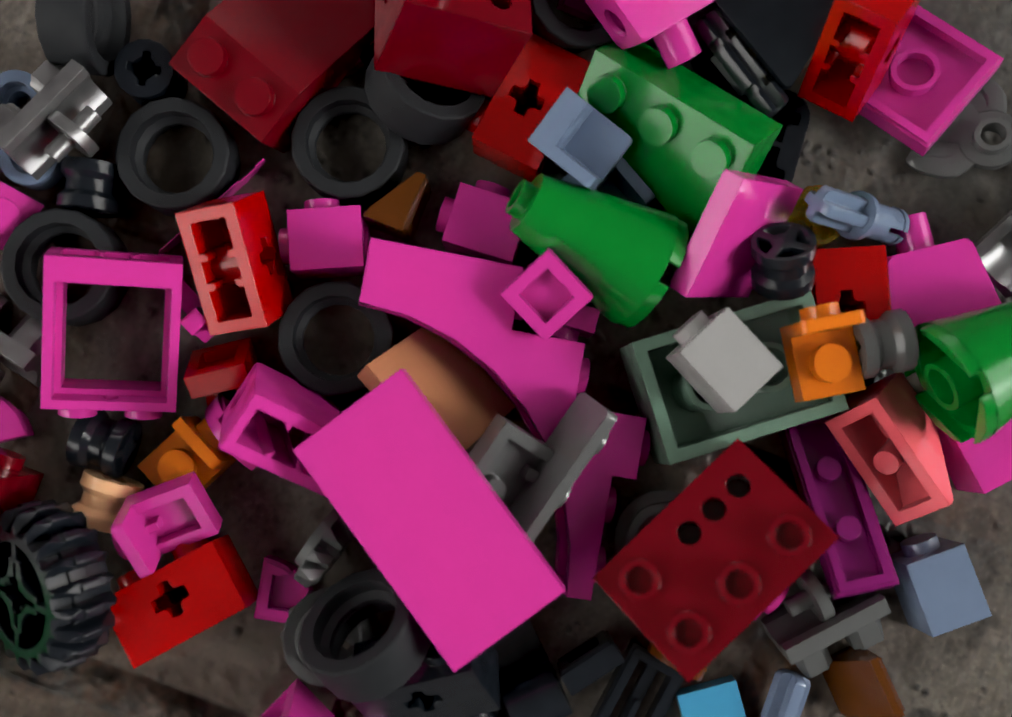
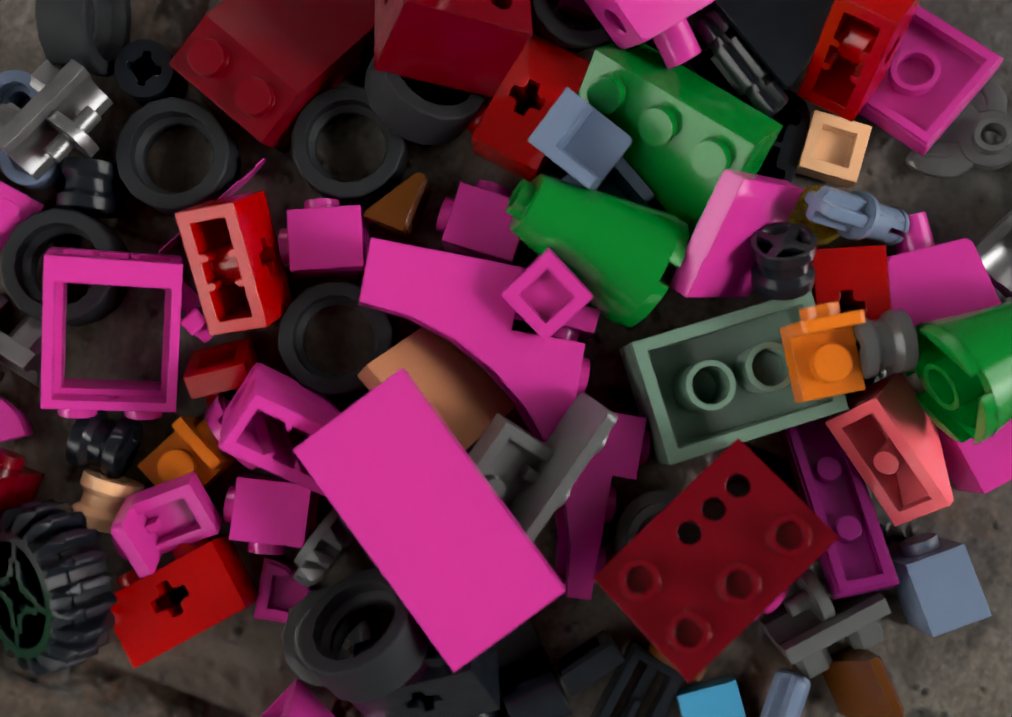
light grey brick [665,307,783,414] -> none
none -> dark pink brick [223,474,321,555]
none -> light nougat plate [795,110,872,188]

